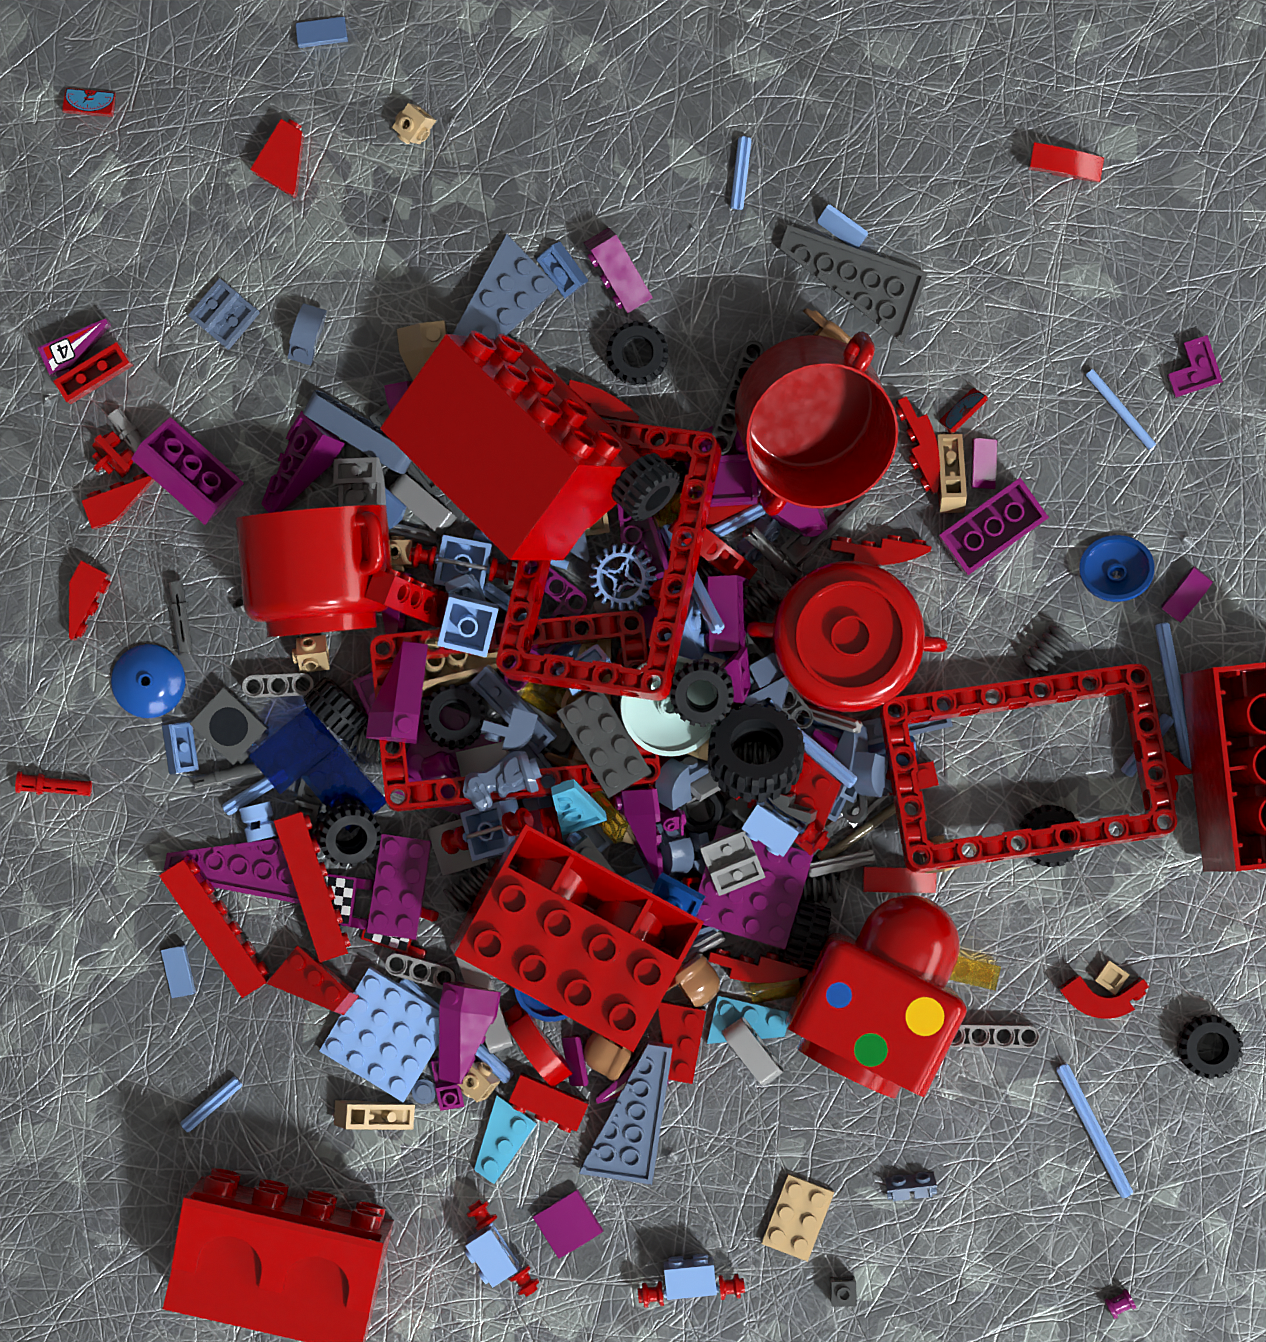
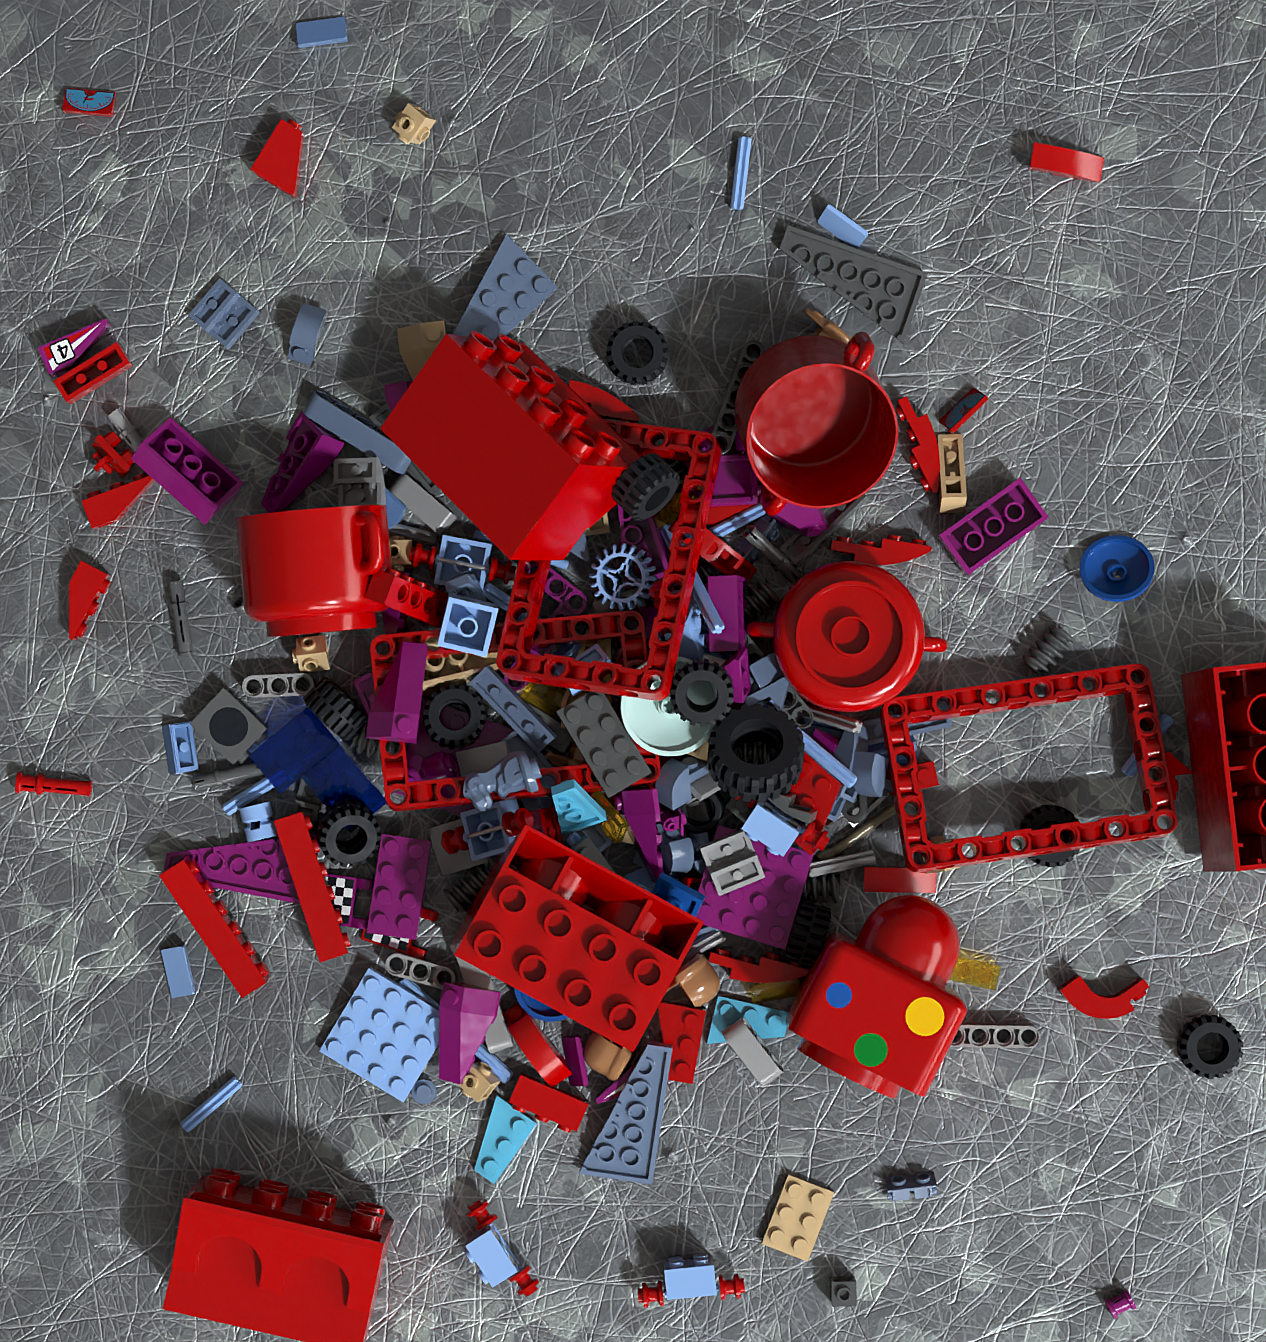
blue dish [111,644,186,718] -> none
red wedge [266,945,359,1015] -> none
tan slope [334,1100,415,1130] -> none
magenta slope [431,1057,464,1111] -> none
sand blue brick [481,708,538,751] -> none
magenta slope [533,1189,604,1259] -> none
medium blue slope [536,242,588,299] -> none
magenta wedge [583,227,653,313] -> none
slope [970,438,997,489] -> none
light blue axle [1056,1063,1133,1198] -> none
light blue bar [1086,369,1156,450] -> none
tan plate [1094,960,1129,995] -> none
light blue axle [1155,622,1191,768] -> none
magenta slope [1161,566,1213,623] -> none
magenta plate [1167,335,1223,398] -> none

